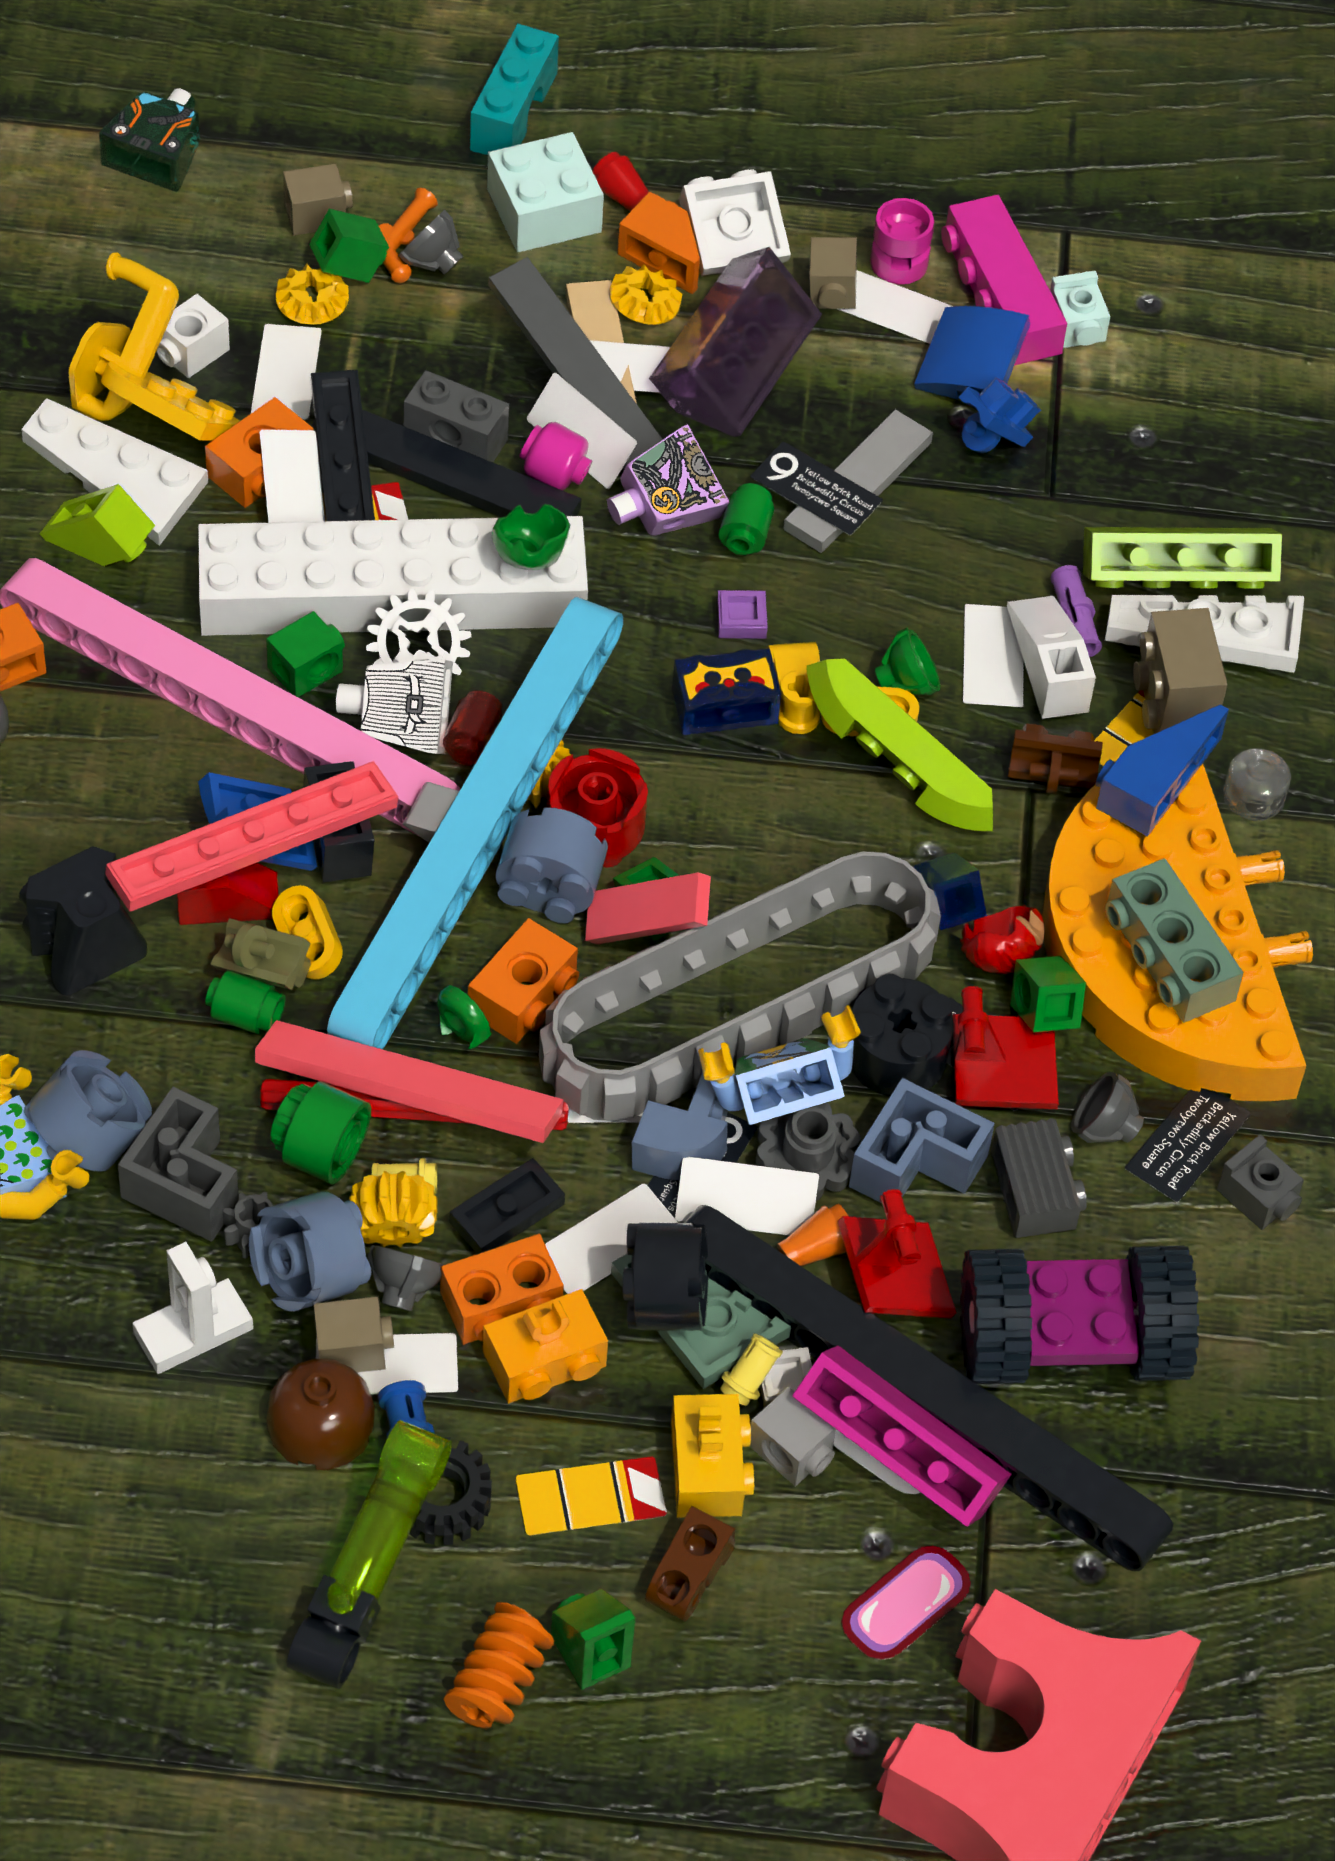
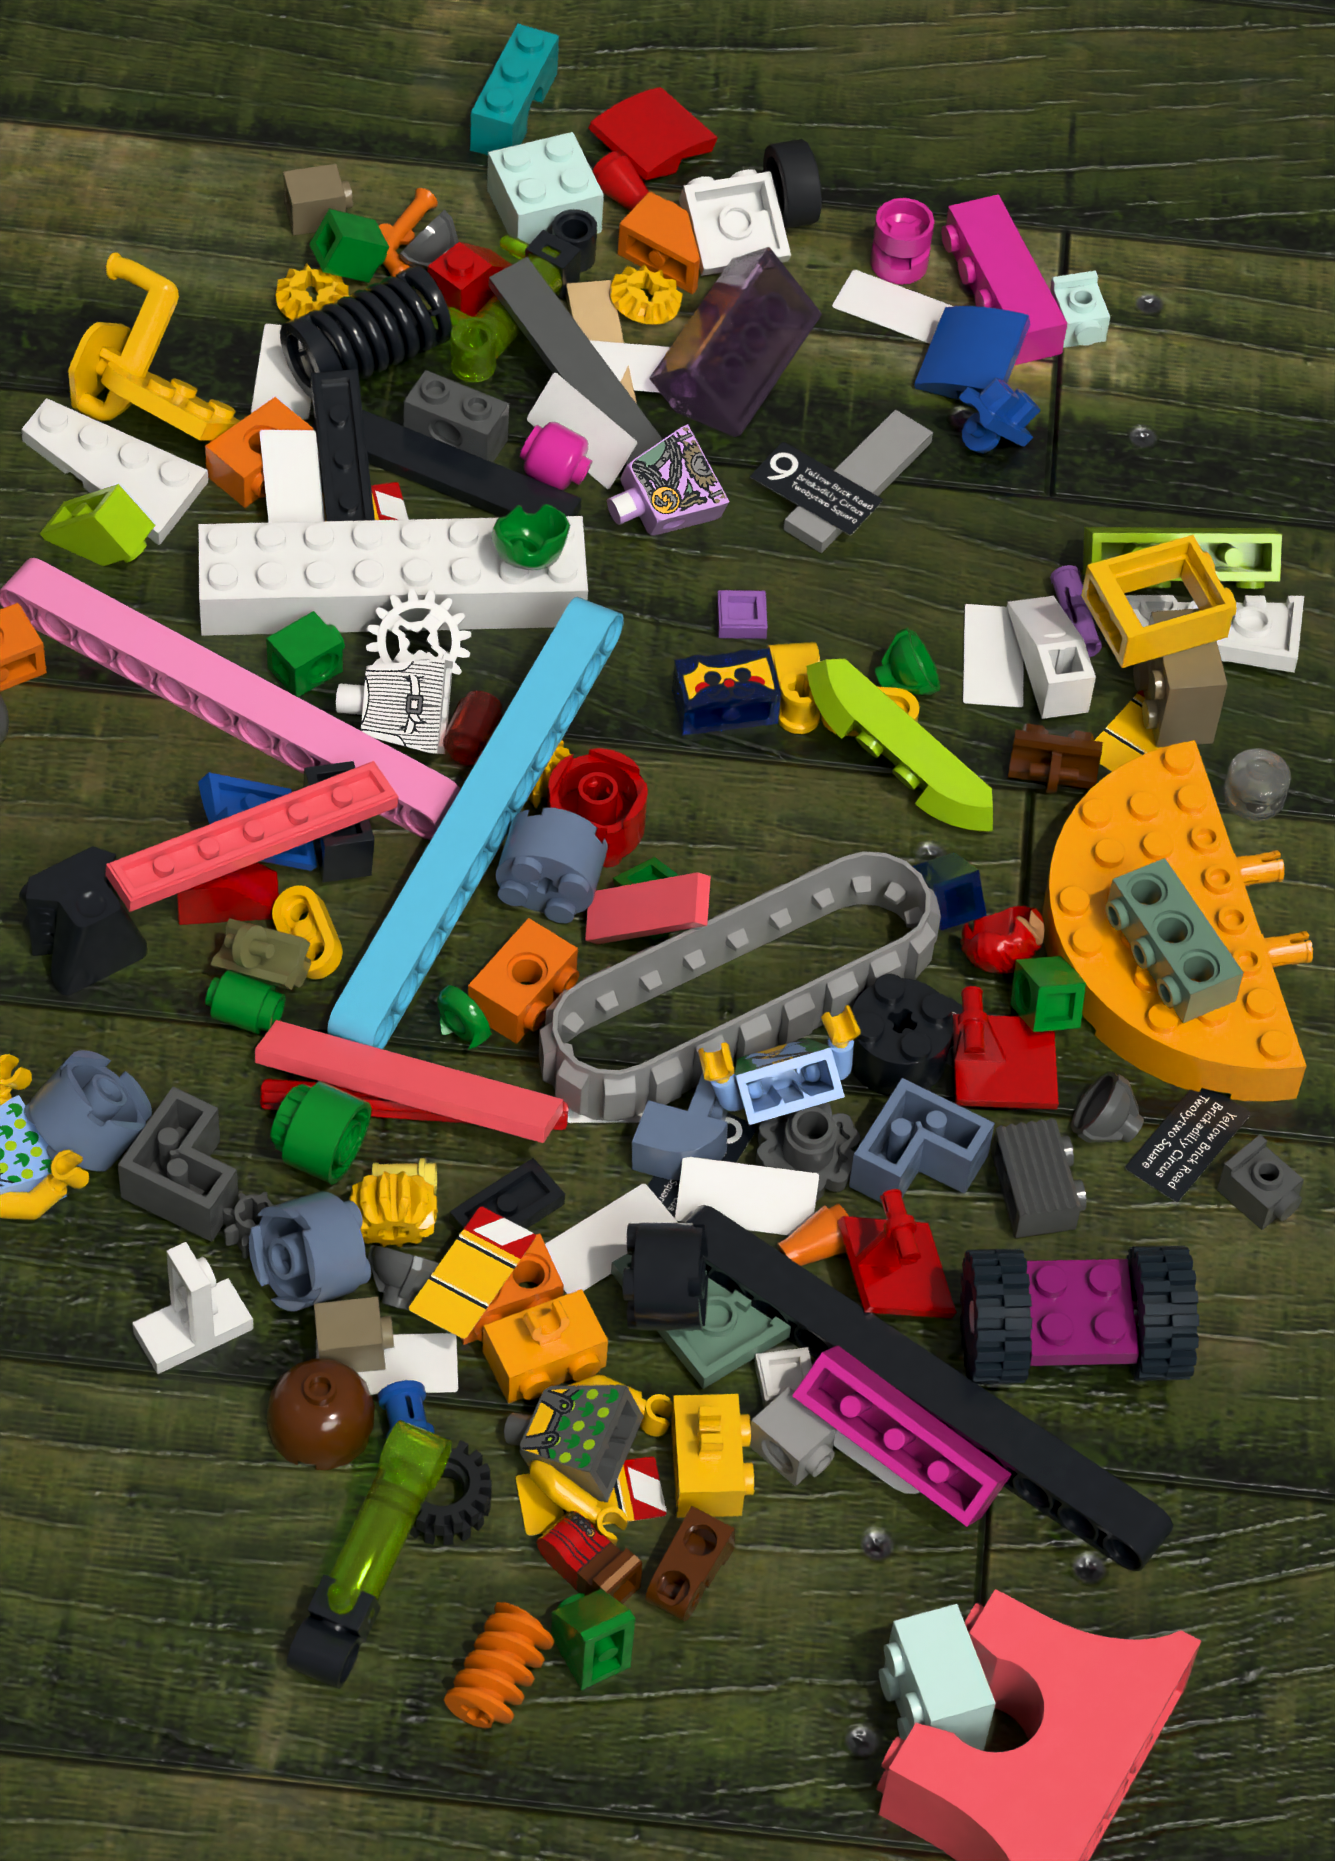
clear green torso [99,89,200,193] -> none
white brick [157,294,230,378] -> none
light grey slope [403,782,459,843] -> none
green brick [719,483,774,555] -> none
light yellow pin [720,1334,783,1406] -> none
dark tan brick [810,237,857,309] -> none
sticker [842,1546,971,1660] -> none
blue slope [1095,704,1229,837] -> none
none -> black piece [280,265,452,399]
none -> yellow sticker [409,1207,536,1339]
none -> red slope [427,242,512,327]
none -> clear neon green piece [447,209,597,382]
none -> torso [504,1375,673,1545]
none -> leg [537,1511,642,1604]
none -> red slope [588,87,718,180]
none -> black tyre [763,139,822,229]
none -> light aqua brick [879,1604,996,1751]
none -> yellow window [1081,535,1236,668]

